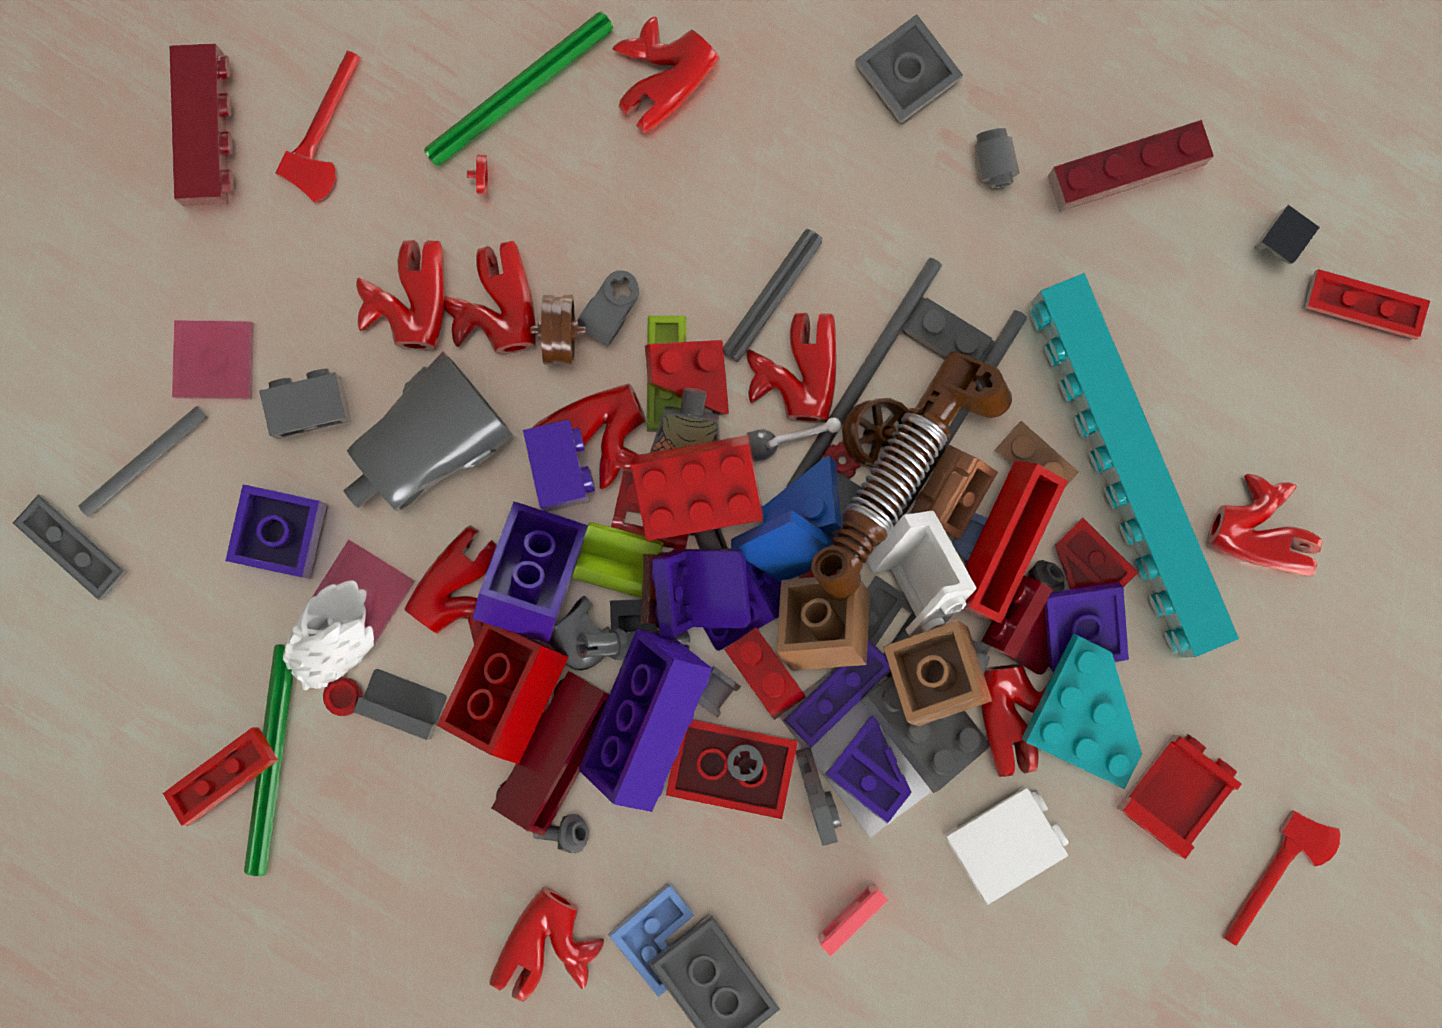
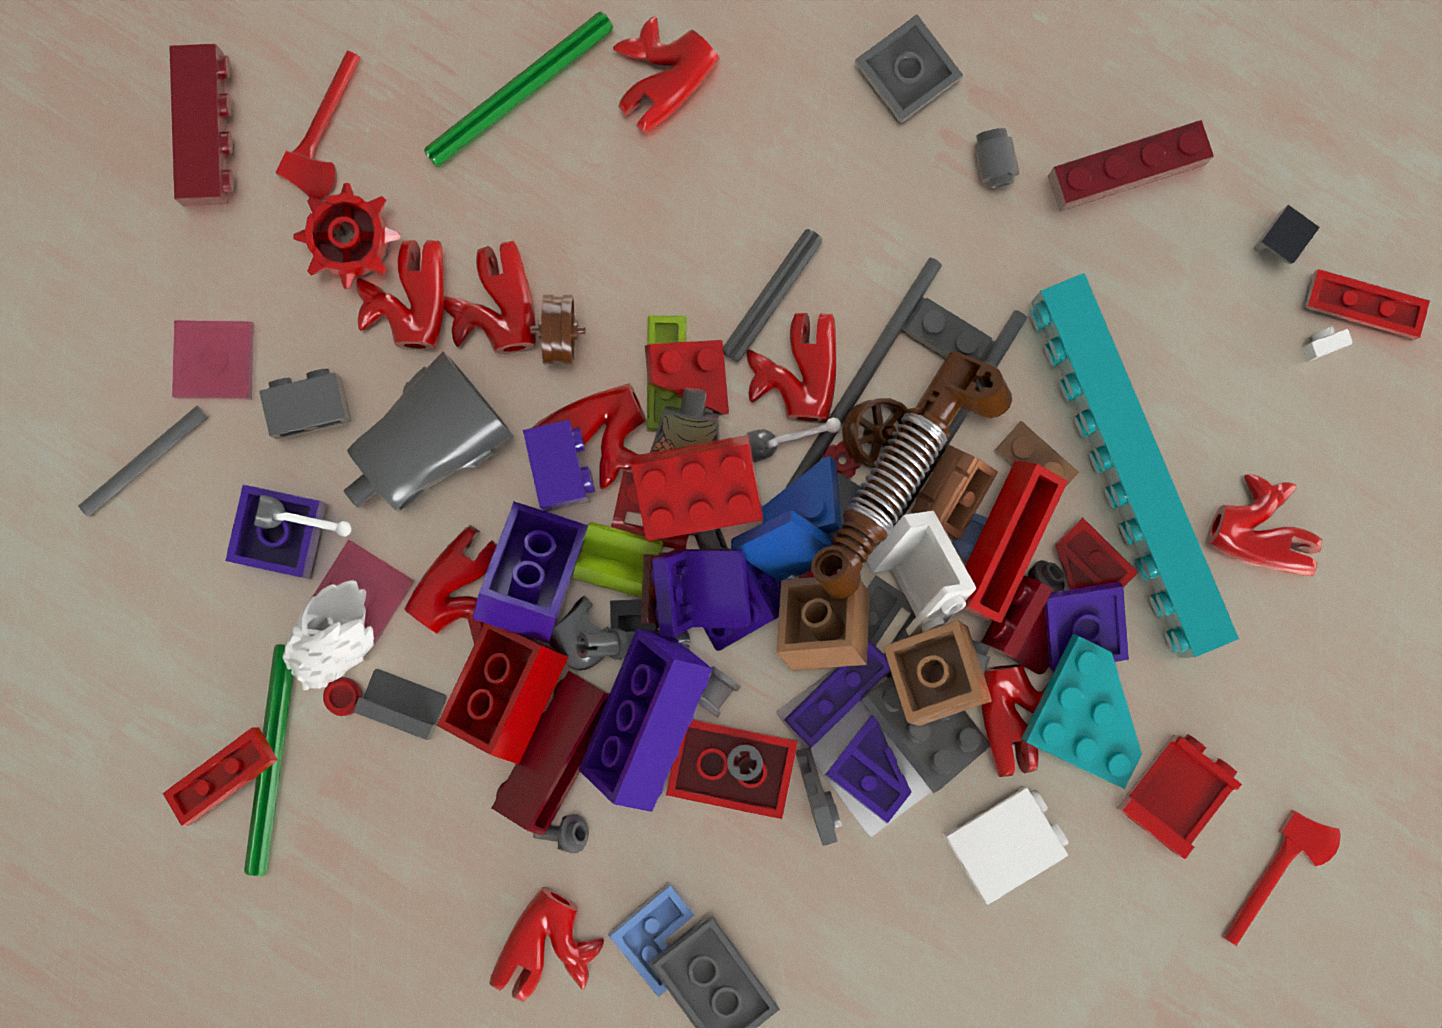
dark grey tile [13,494,127,600] -> none
red piece [467,155,488,194] -> none
dark grey piece [578,270,639,347] -> none
red brick [724,627,806,720] -> none
coral tile [818,883,888,956] -> none
none -> hinge [254,495,351,537]
none -> red brick [293,183,400,289]
none -> white plate [1302,327,1353,361]

